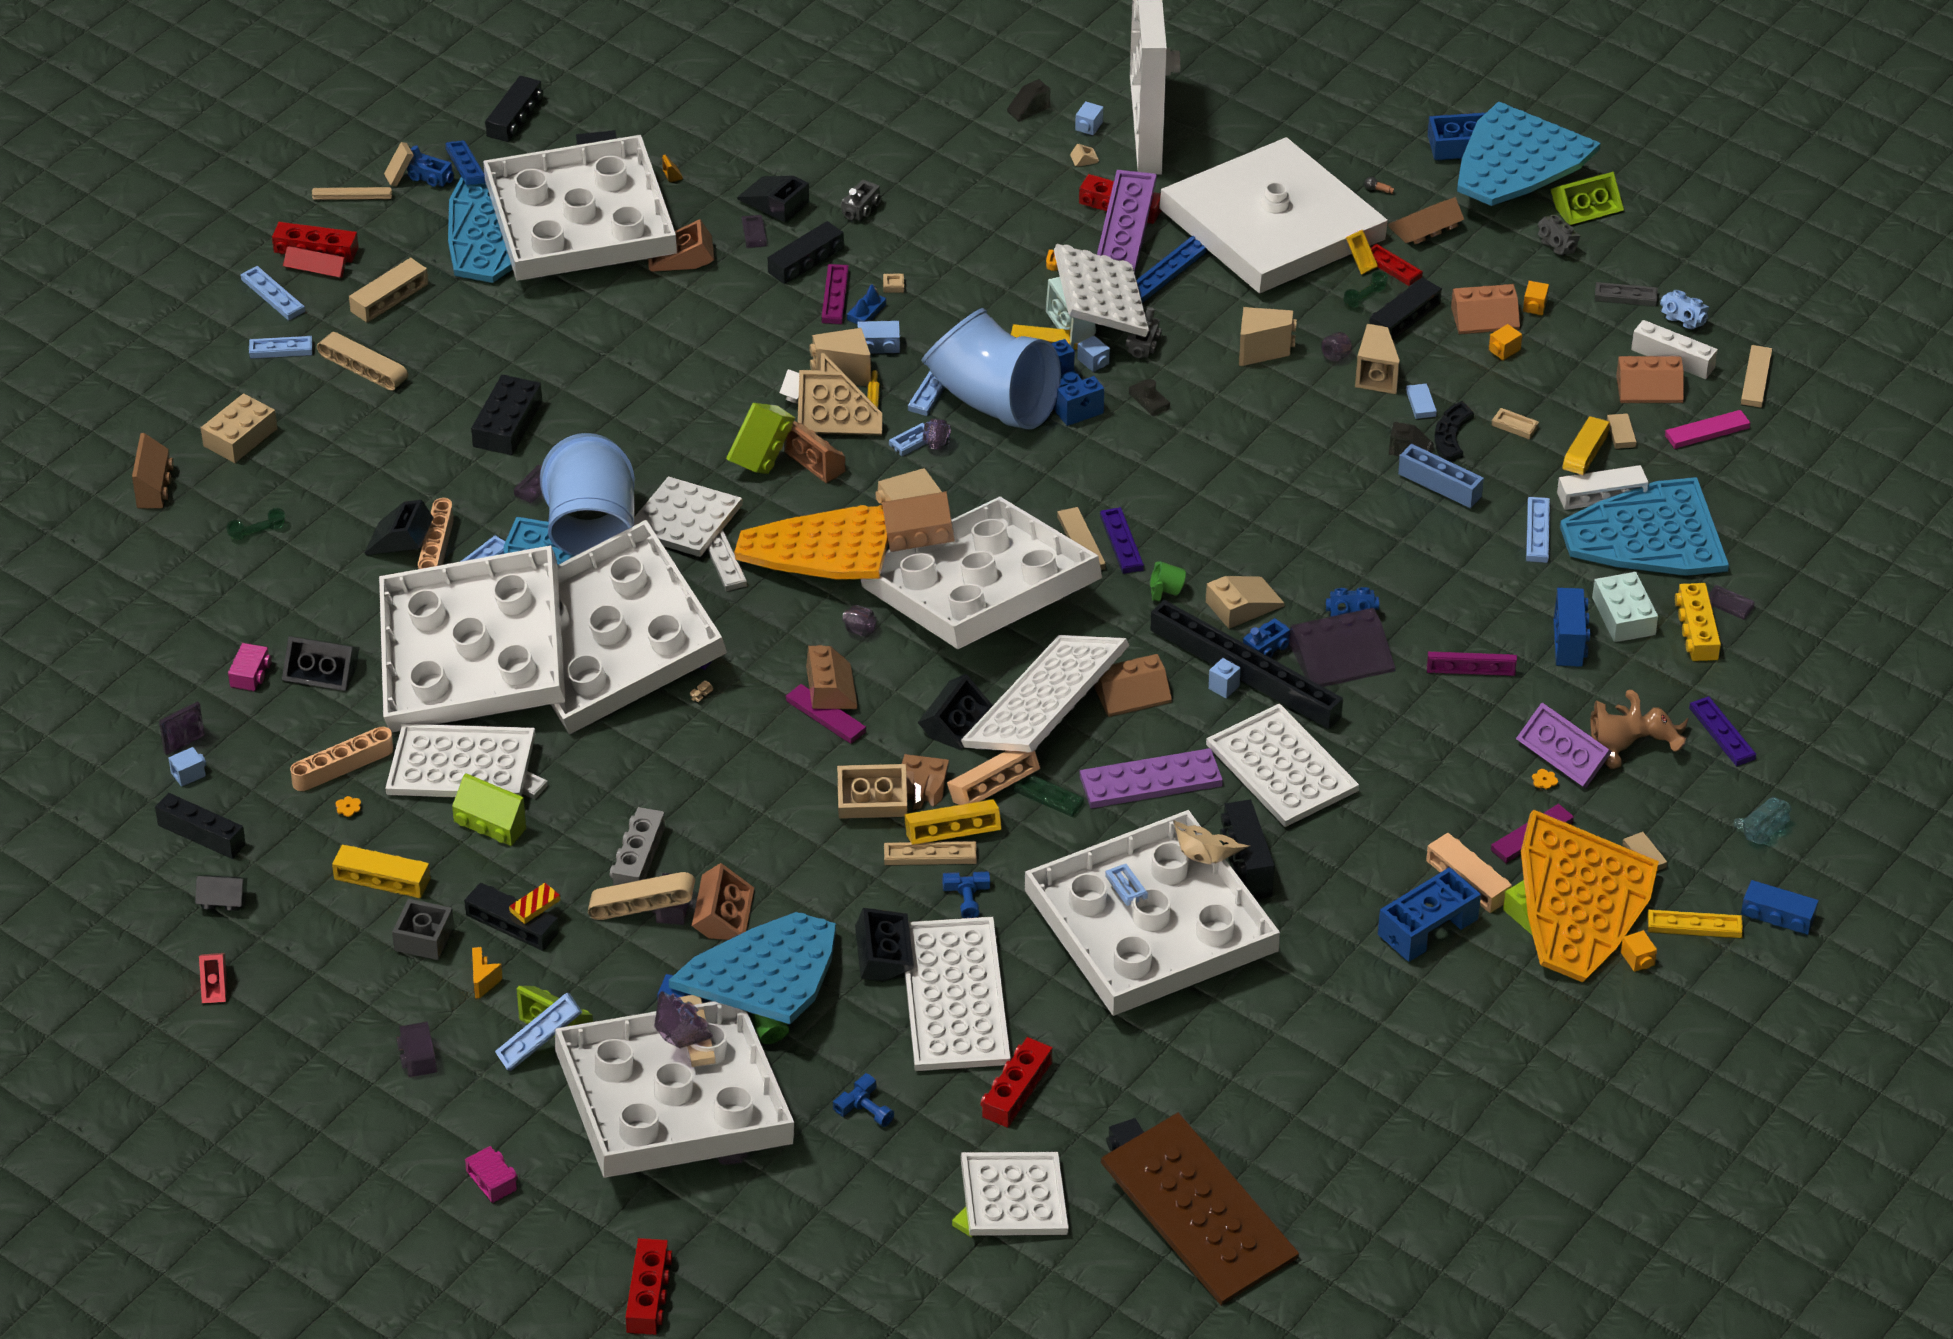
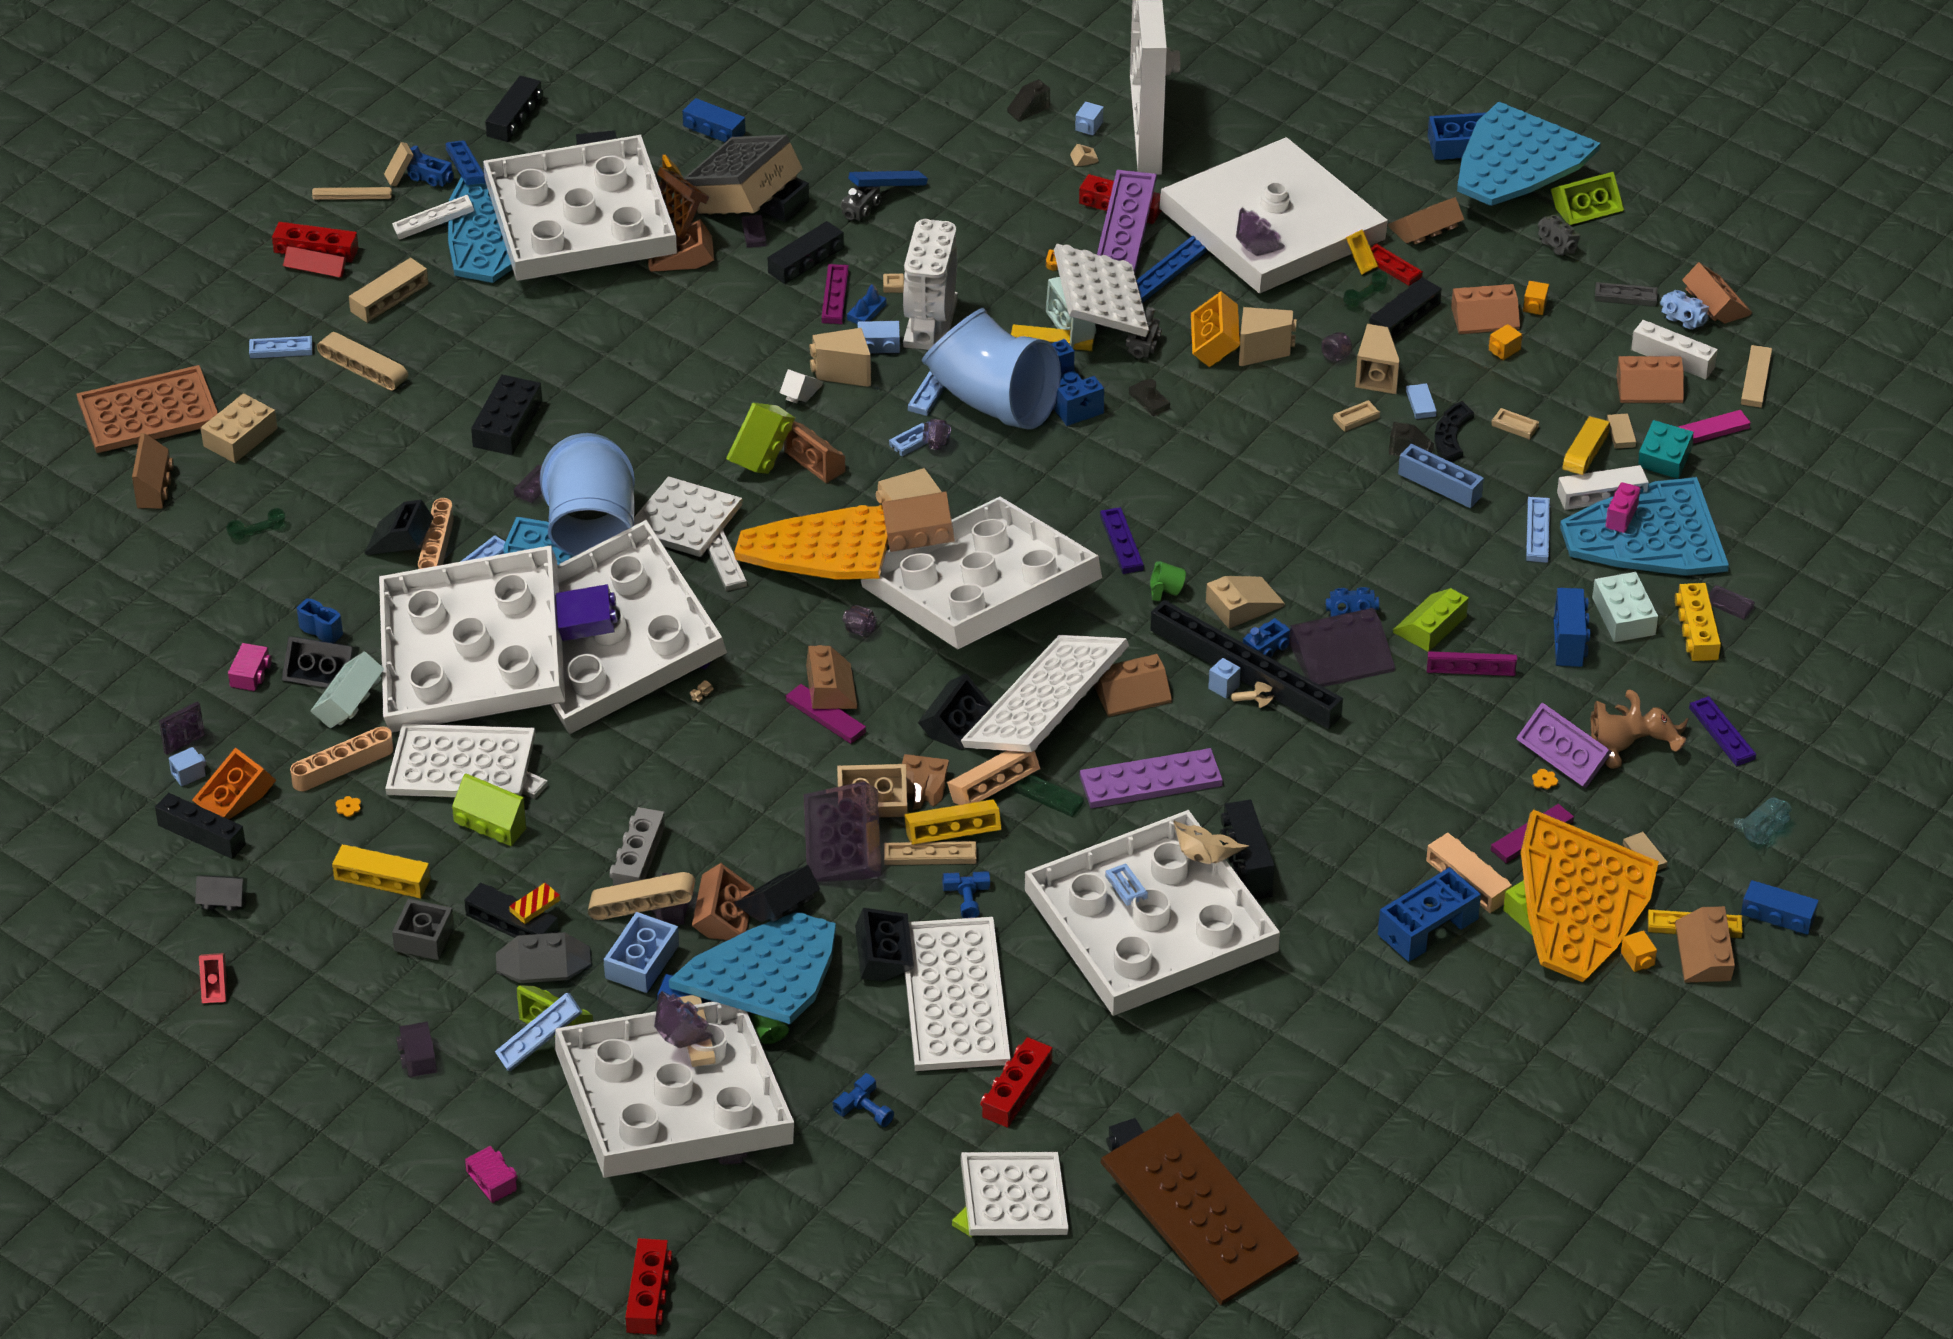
light blue tile [241,266,305,321] -> none
light orange slope [472,947,503,999] -> none
tan wing [798,353,883,436] -> none
yellow axle [867,370,879,408] -> none
tan tile [1057,507,1106,570] -> none
light blue brick [1077,335,1110,372] -> none
white plate [1206,703,1359,827] -> none
piece [1364,177,1394,194] -> none
none -> nougat plate [76,365,218,453]
none -> orange slope [192,747,276,819]
none -> blue brick [297,599,343,643]
none -> light aqua brick [311,651,384,728]
none -> white tile [392,195,474,240]
none -> dark grey wedge [496,932,591,983]
none -> dark purple brick [556,584,618,641]
none -> light blue brick [604,912,679,993]
none -> reddish brown fence [657,167,709,239]
none -> blue brick [682,98,746,142]
none -> piece [684,135,803,215]
none -> black slope [734,865,820,922]
none -> slope [804,781,881,882]
none -> blue tile [848,171,928,187]
none -> white brick [903,219,958,350]
none -> light orange brick [1191,291,1240,367]
none -> tan bar [1231,682,1274,708]
none -> clear purple slope [1236,207,1285,256]
none -> tan tile [1333,400,1380,432]
none -> lime slope [1393,588,1469,652]
none -> dark pink brick [1605,482,1641,533]
none -> teal brick [1638,420,1694,479]
none -> medium nougat slope [1675,906,1735,983]
none -> nougat slope [1682,262,1753,323]

